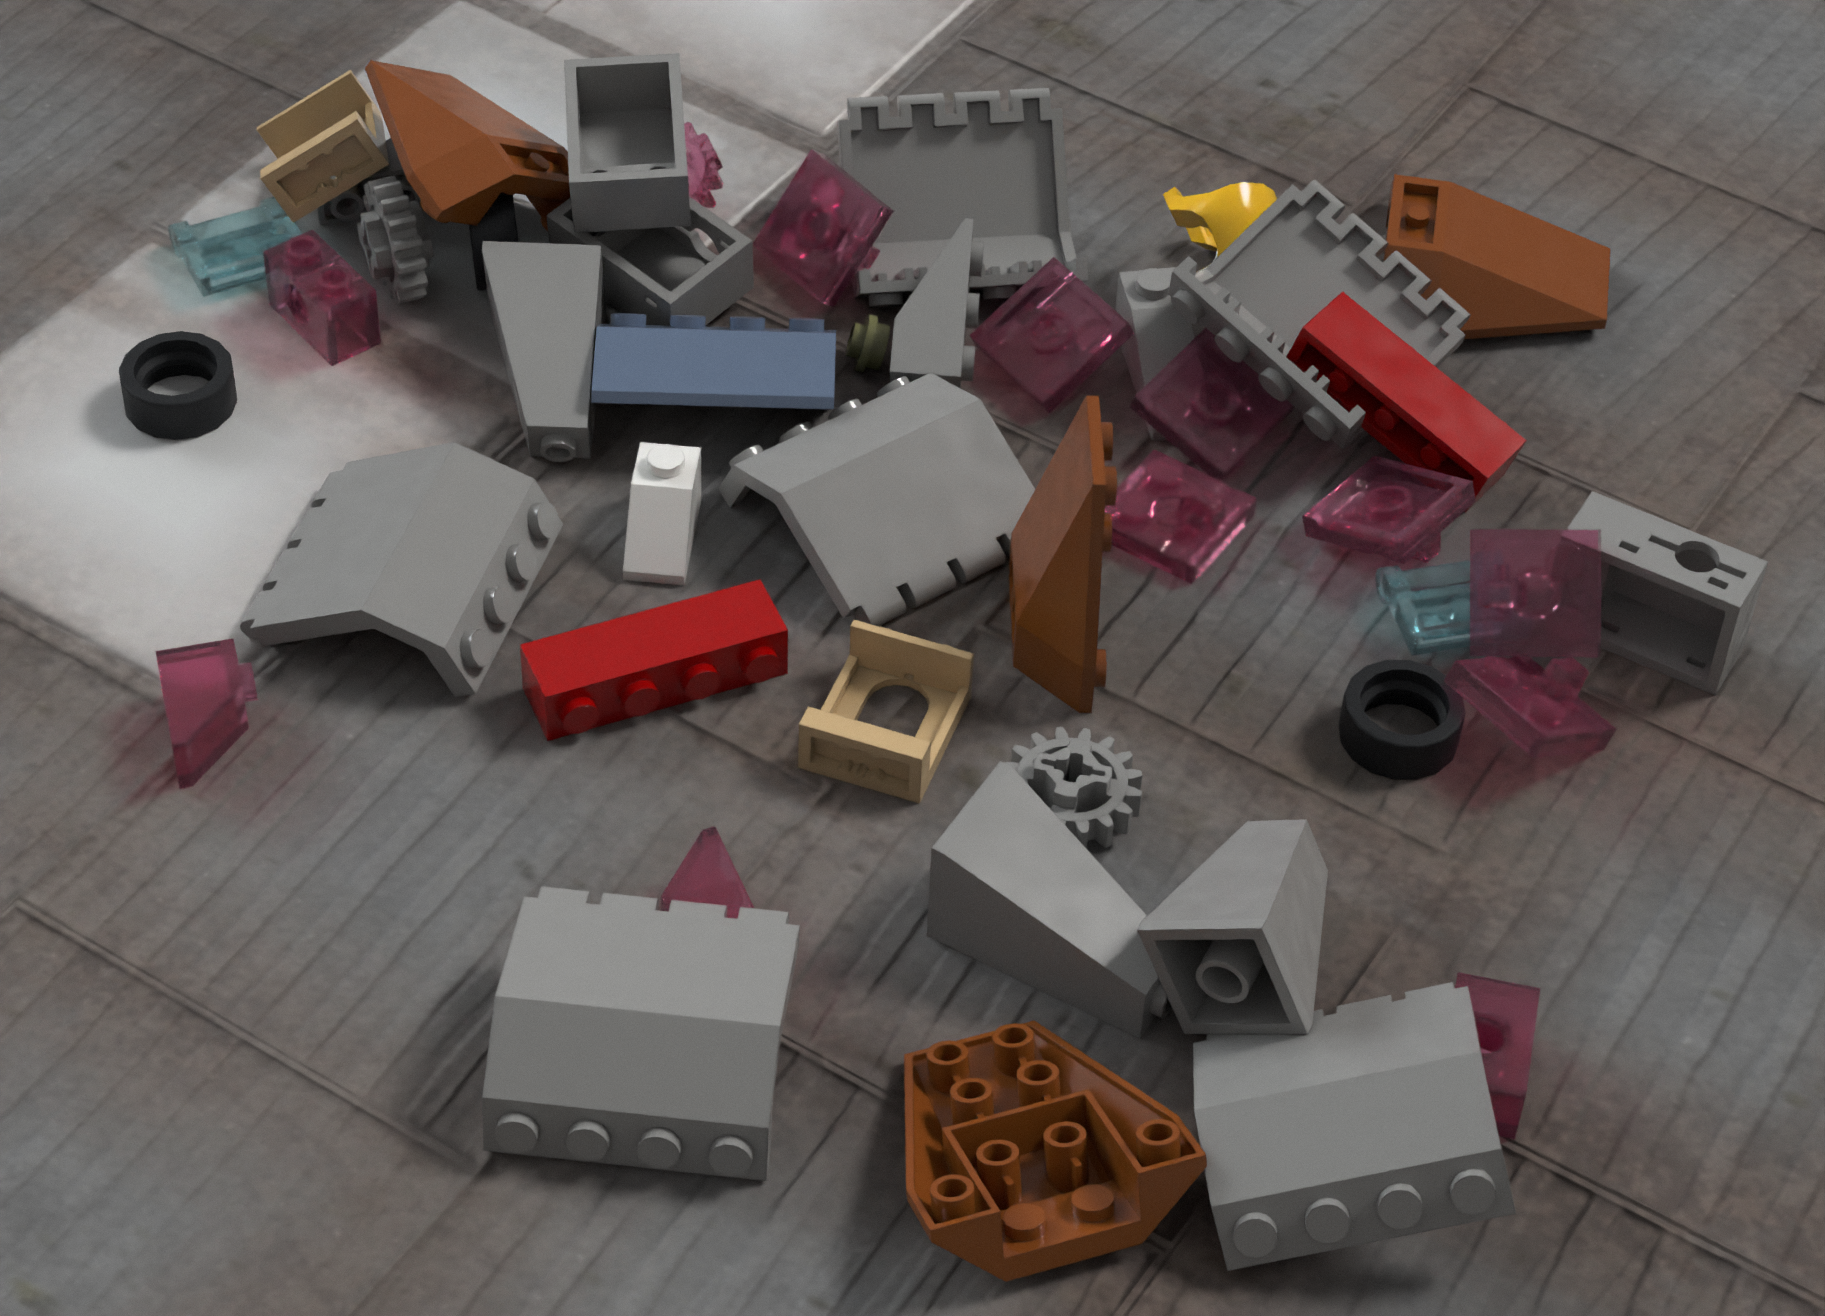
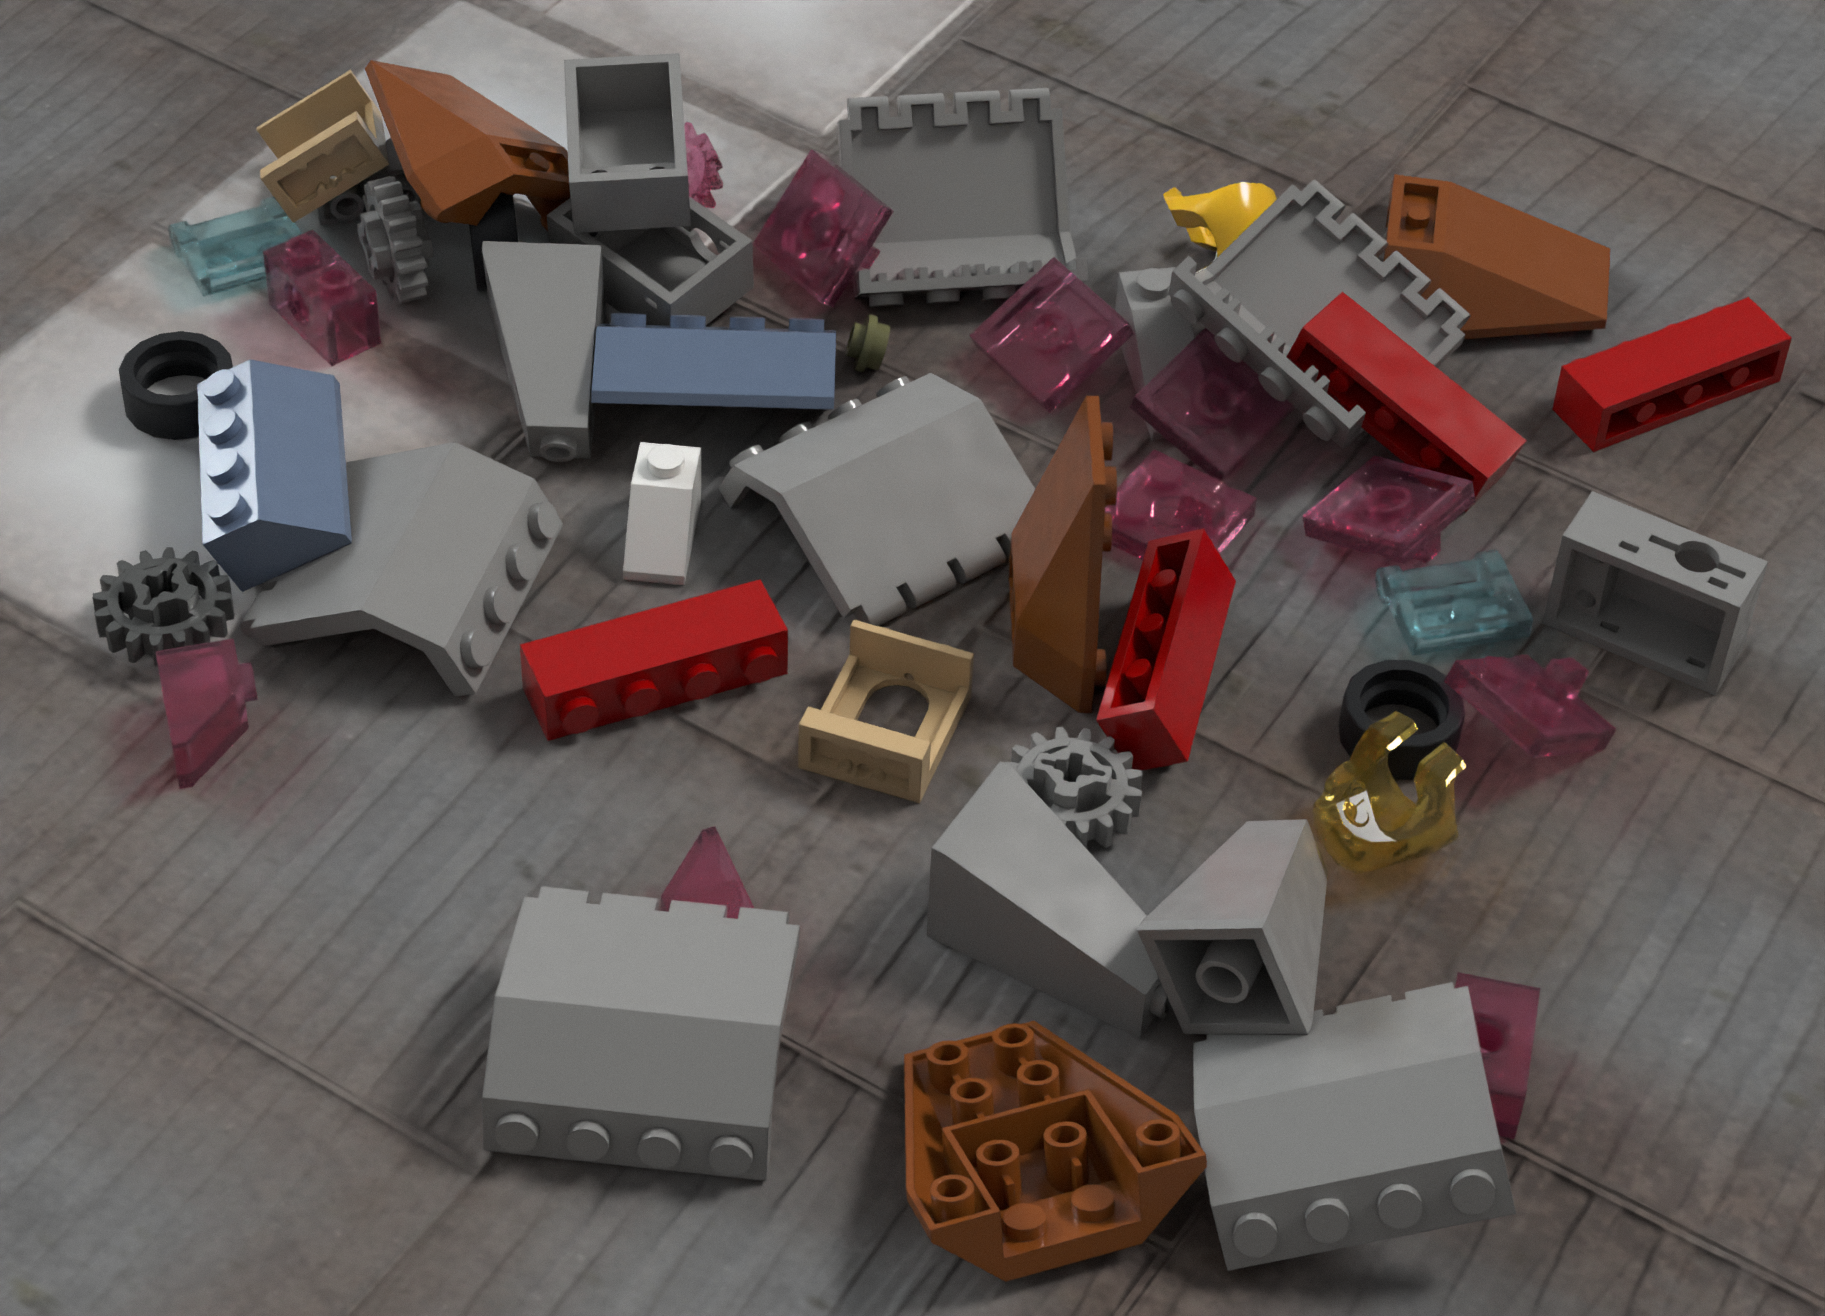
light grey slope [890,218,984,388] -> none
clear pink hinge [1470,528,1601,658] -> none
none -> dark grey gear [92,547,235,666]
none -> sand blue slope [197,359,352,592]
none -> red brick [1096,528,1236,770]
none -> clear yellow piece [1313,711,1466,874]
none -> red brick [1552,297,1792,452]

